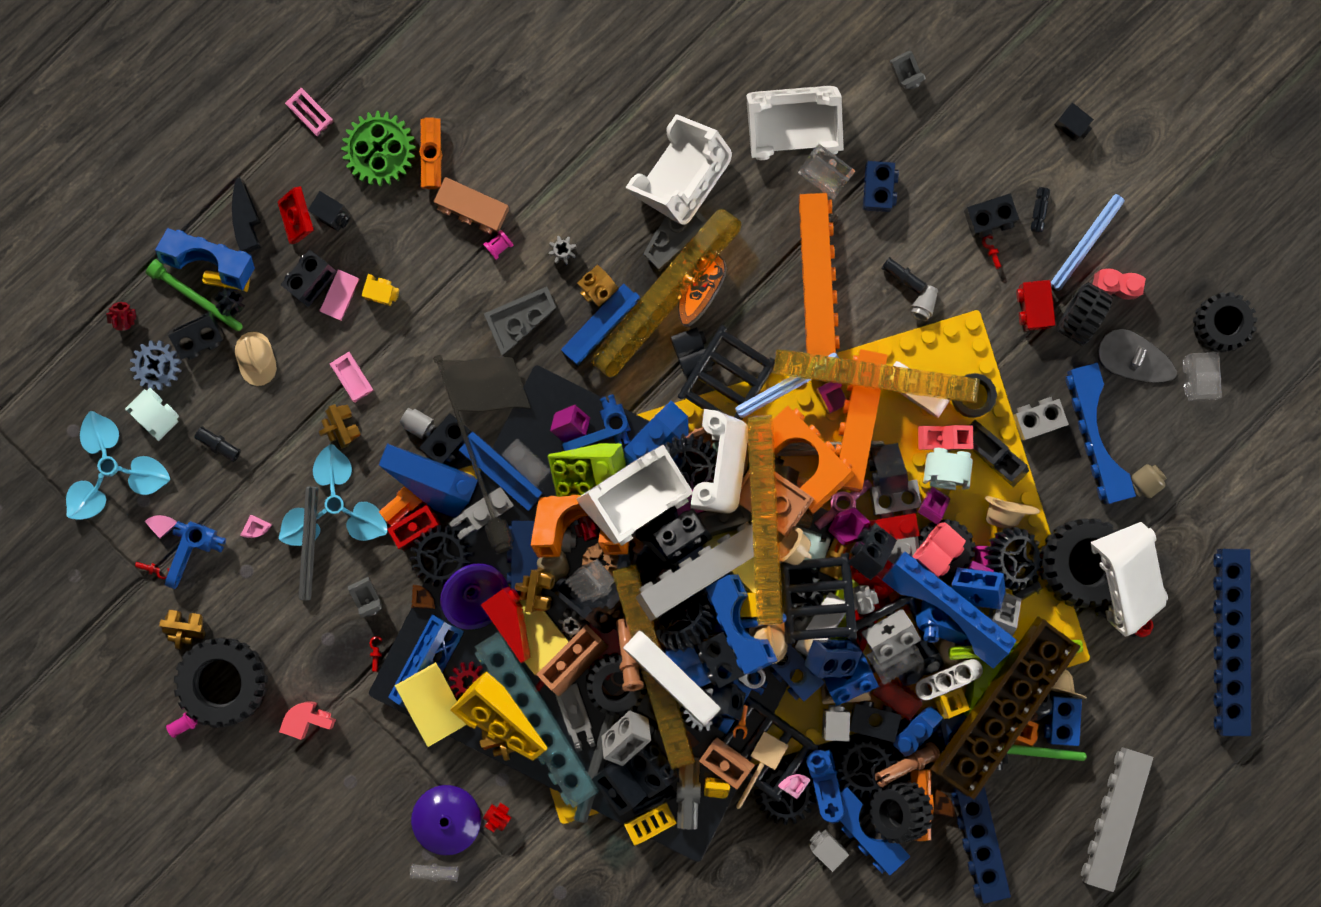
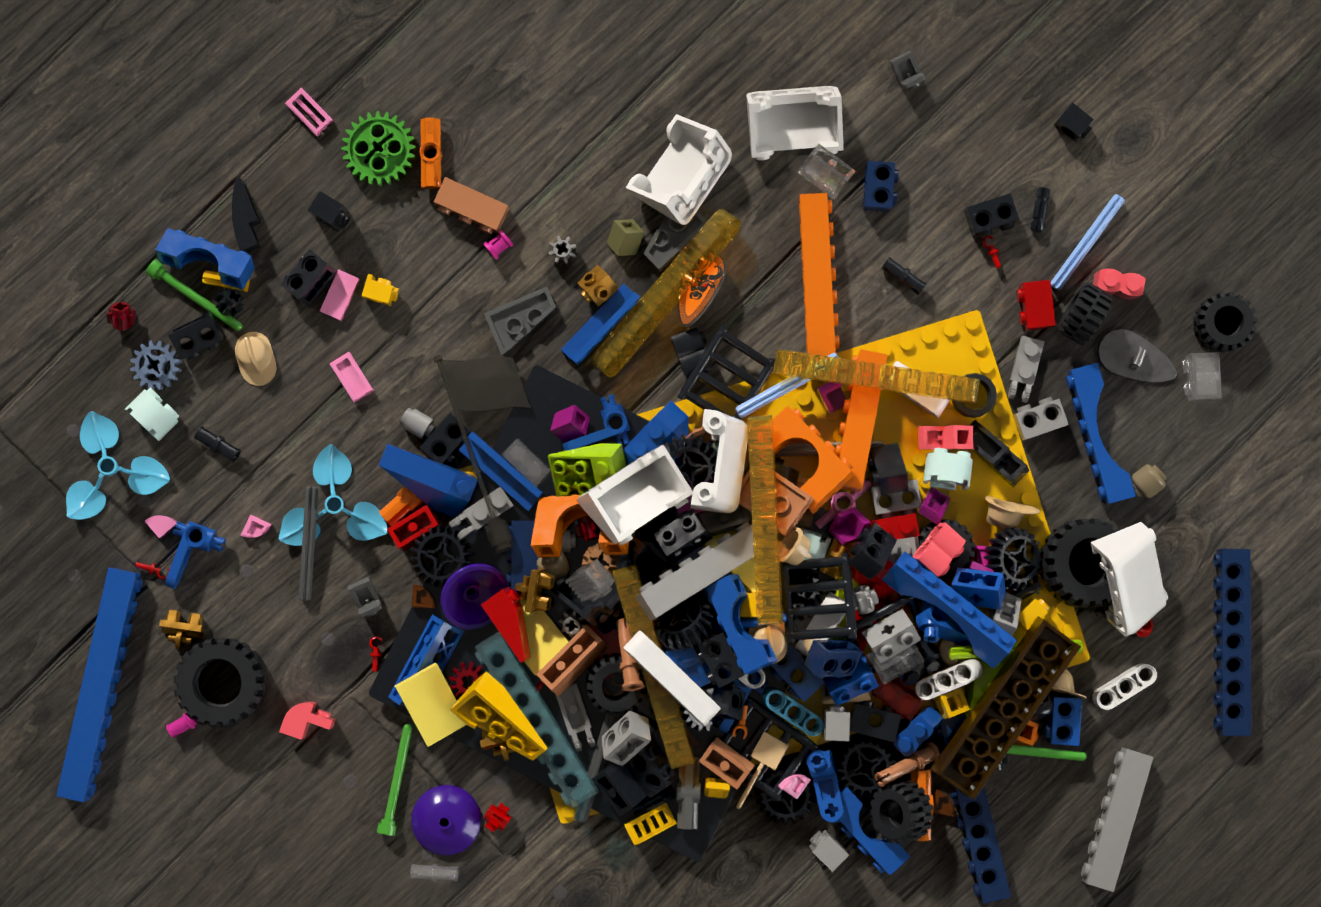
red tile [277,186,314,244] -> none
pearl gold hips [319,404,360,449] -> none
light grey cone [911,285,938,321] -> none
none -> blue brick [56,568,143,802]
none -> bright green piece [377,723,412,836]
none -> olive panel [607,219,644,256]
none -> medium azure beam [761,687,824,736]
none -> light grey hinge [1008,336,1045,403]
none -> yellow brick [1018,598,1050,632]
none -> white beam [1092,663,1157,710]

